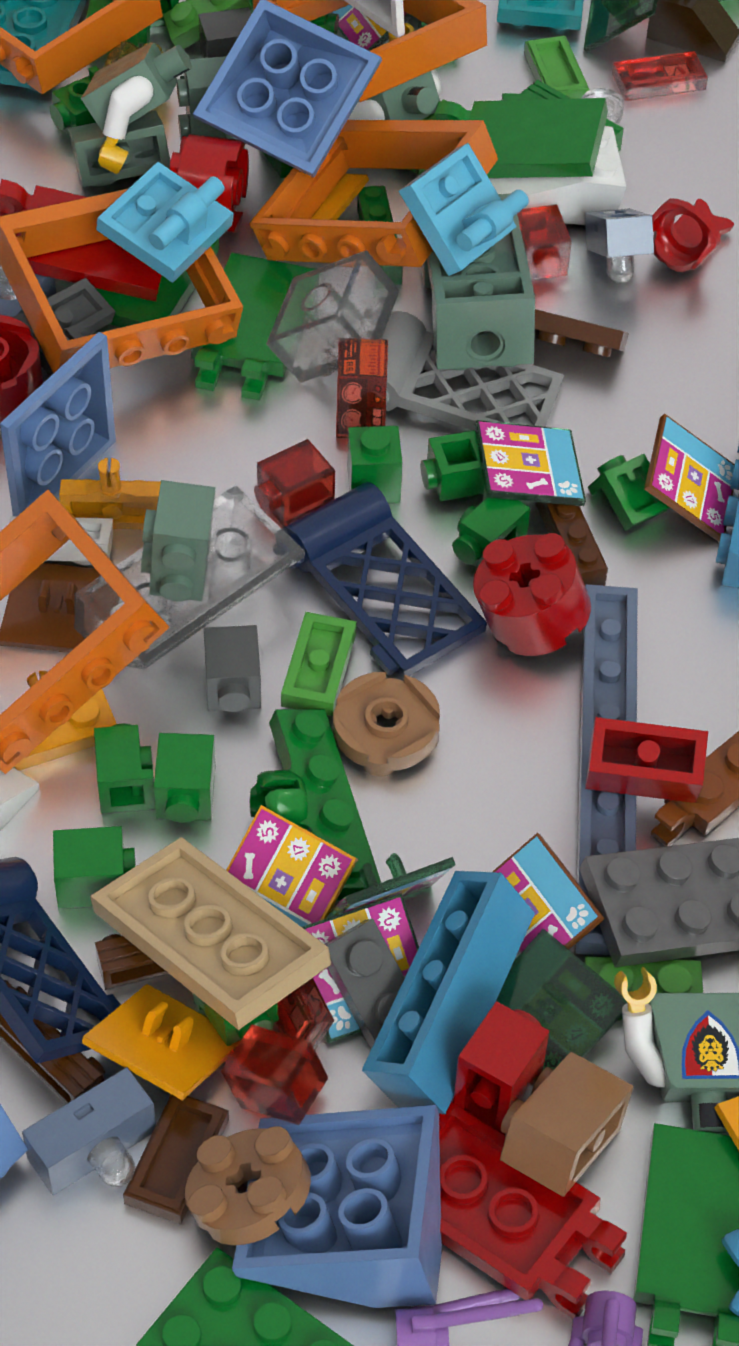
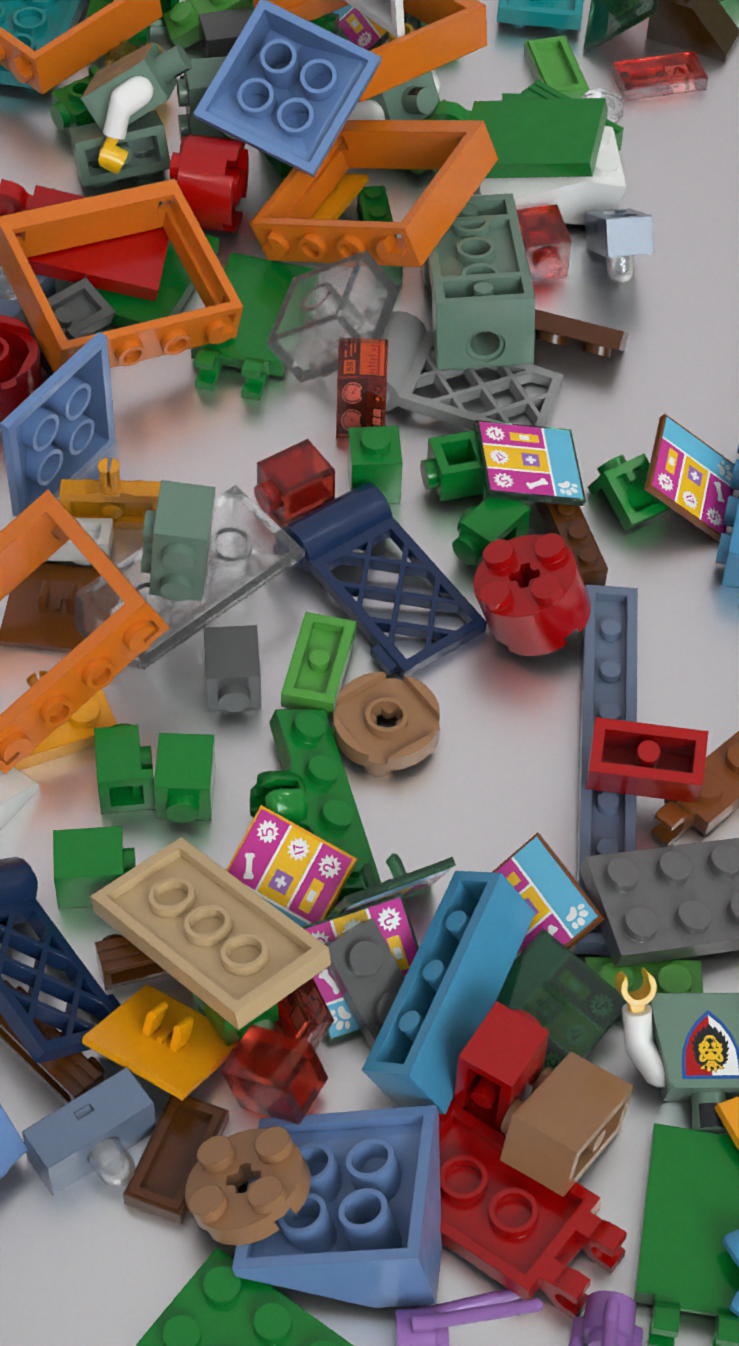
medium azure plate [96,162,234,283] -> none
medium azure plate [398,143,529,276] -> none
red hair [652,198,734,272] -> none

